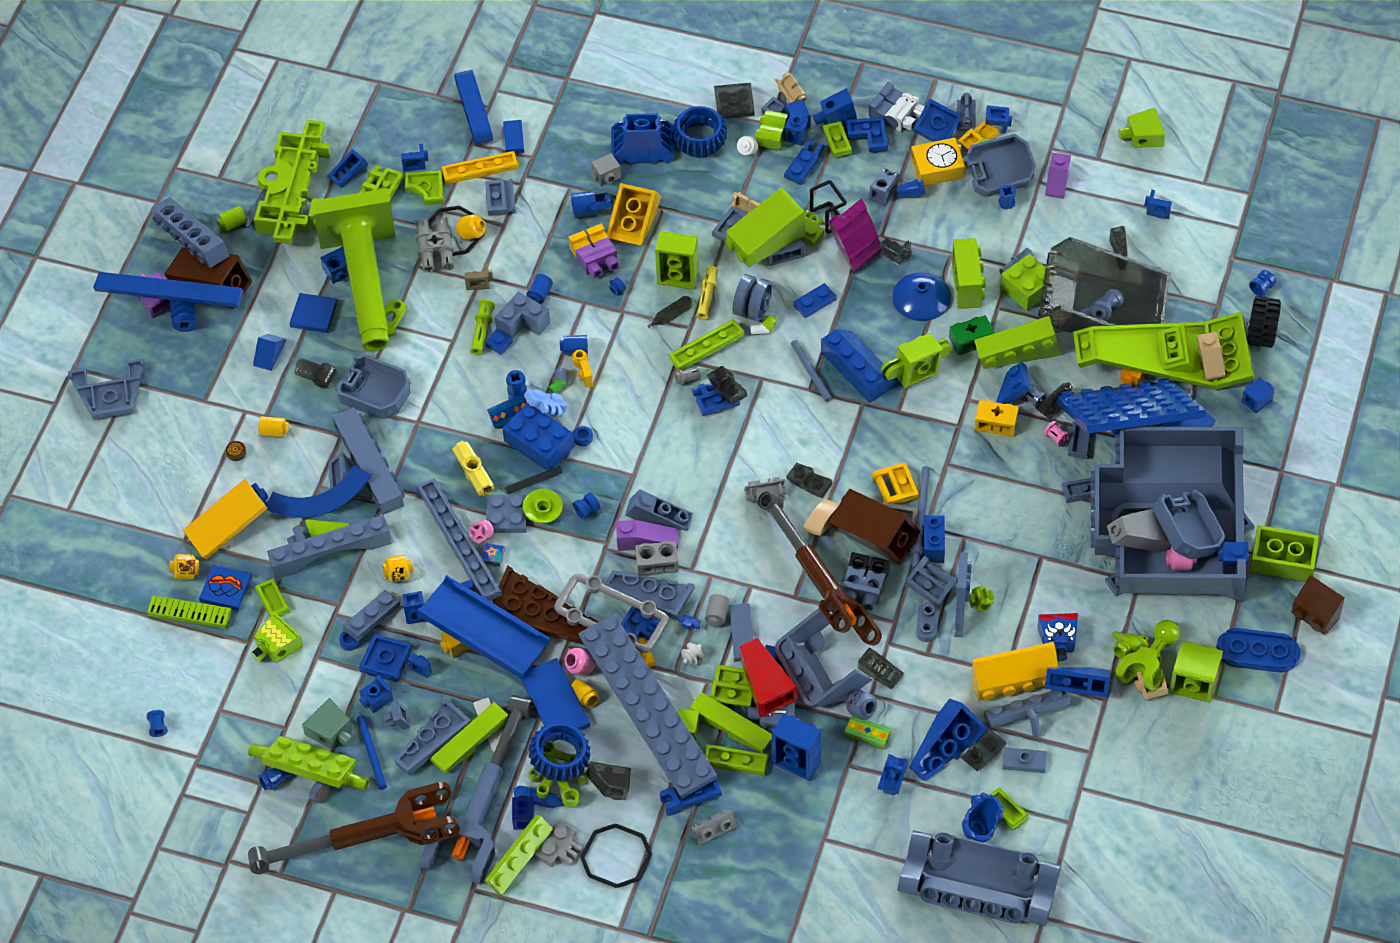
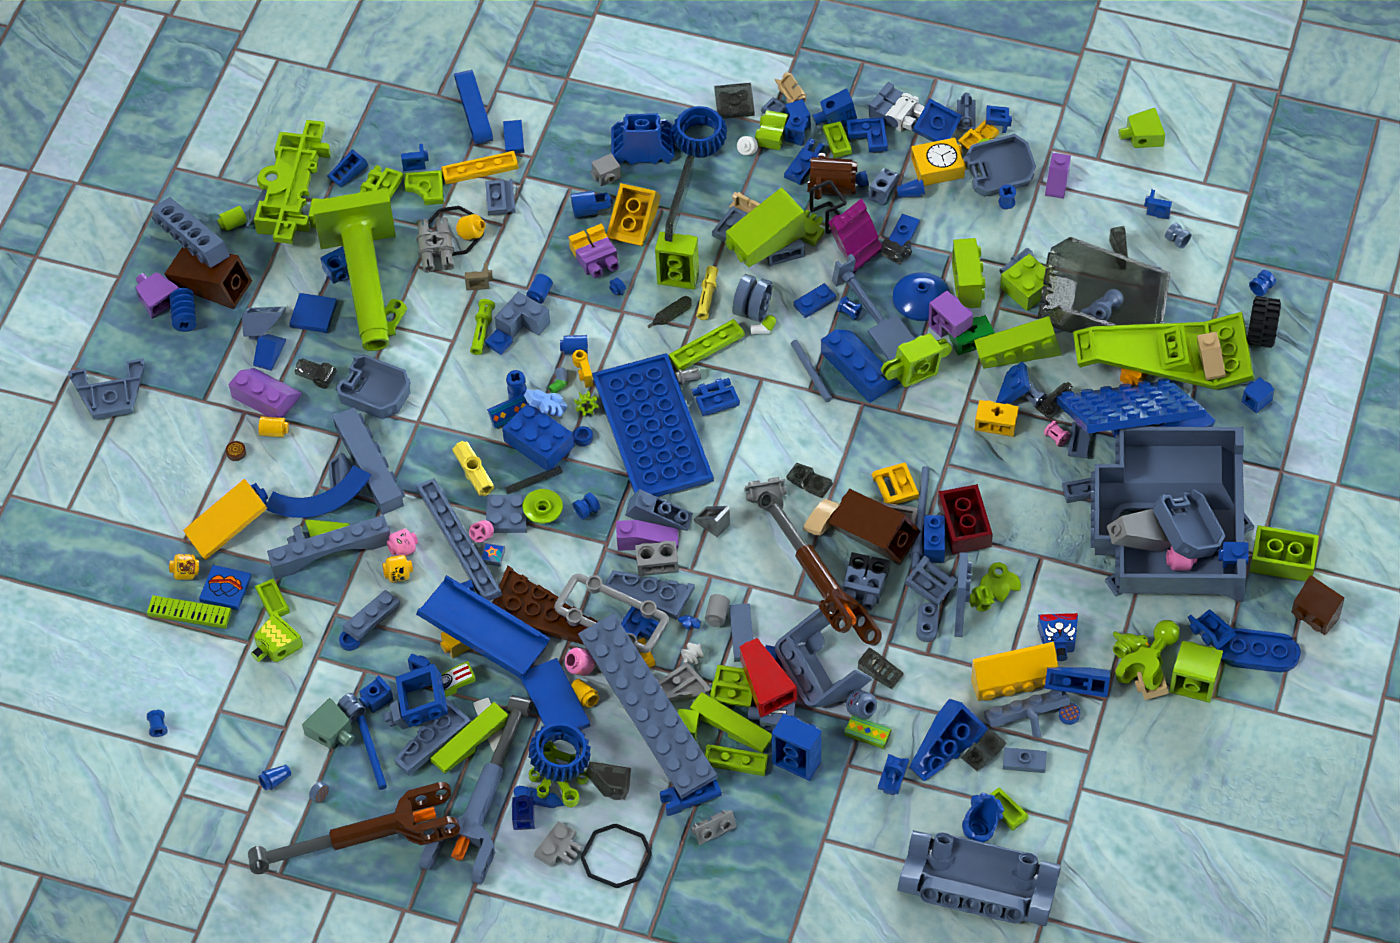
blue tile [93,272,243,308] -> none
lime plate [248,736,369,791] -> none
blue tile [359,634,413,682] -> none
blue bracket [402,591,426,624] -> none
lime plate [485,815,553,895] -> none
clear smoke slope [707,365,747,406] -> none
none -> medium lavender slope [228,368,302,418]
none -> sand blue slope [242,306,286,340]
none -> sand blue wheel [337,693,366,722]
none -> bright pink head [387,529,418,556]
none -> blue window [395,663,448,727]
none -> slope [431,661,476,697]
none -> lime gear [574,391,599,417]
none -> blue plate [592,353,714,497]
none -> light grey wing [658,662,711,702]
none -> clear smoke tile [665,156,694,242]
none -> flat silver slope [693,506,730,537]
none -> reddish brown container [807,153,857,200]
none -> sand blue piece [832,254,915,361]
none -> blue bush [837,296,863,320]
none -> blue hinge [855,171,869,187]
none -> blue plate [887,214,920,251]
none -> medium lavender brick [928,291,973,338]
none -> dark red brick [938,484,993,555]
none -> lime plate [980,562,1021,602]
none -> tile [1059,703,1080,725]
none -> sand blue wheel [1165,222,1192,249]
none -> blue bracket [1188,609,1236,649]

